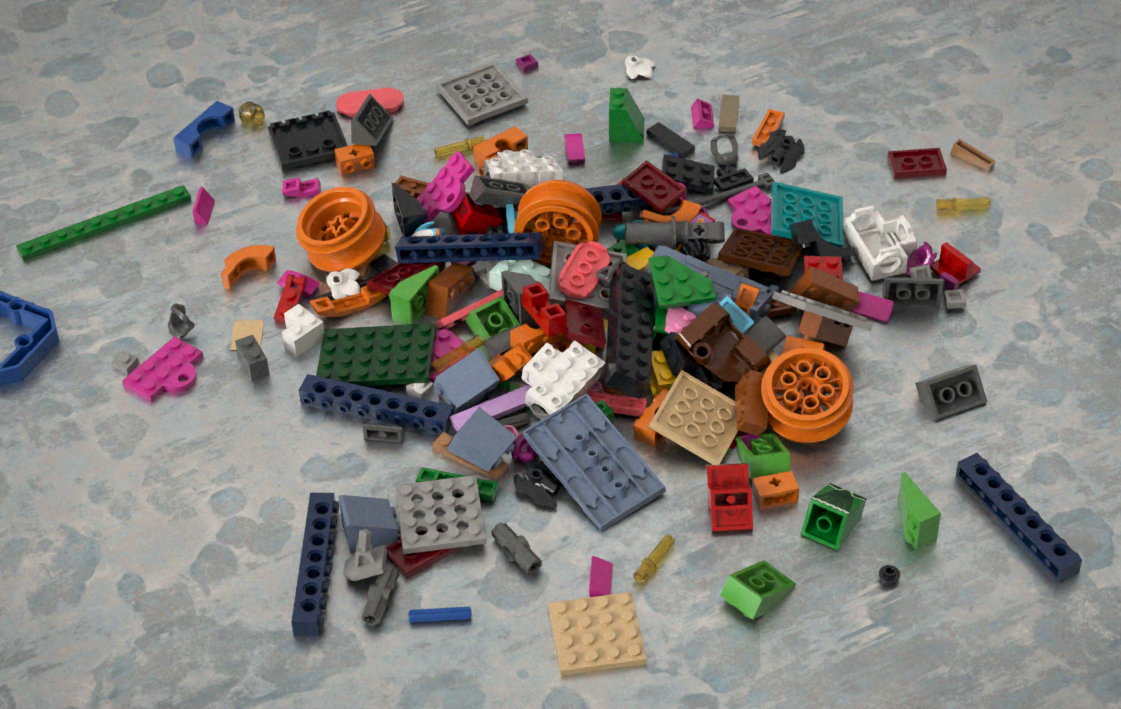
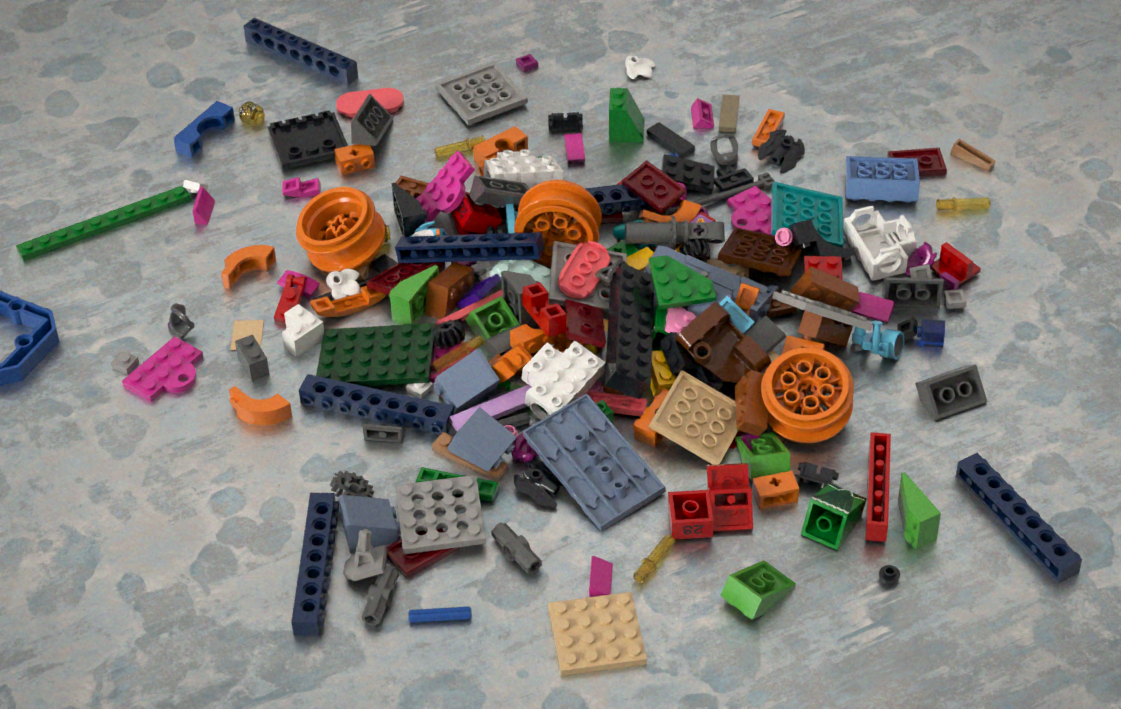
none -> white plate [183,180,208,194]
none -> orange arch [229,386,292,425]
none -> dark blue brick [243,18,358,86]
none -> dark grey gear [330,471,374,498]
none -> black gear [432,320,465,349]
none -> dark purple tile [456,274,501,310]
none -> black hinge [548,112,583,131]
none -> red brick [668,490,713,539]
none -> bright pink plate [775,228,793,246]
none -> black hinge [795,461,839,488]
none -> medium blue slope [846,156,920,203]
none -> medium azure piece [852,321,904,360]
none -> red brick [865,432,891,542]
none -> black plate [897,317,918,341]
none -> clear blue brick [917,319,945,347]

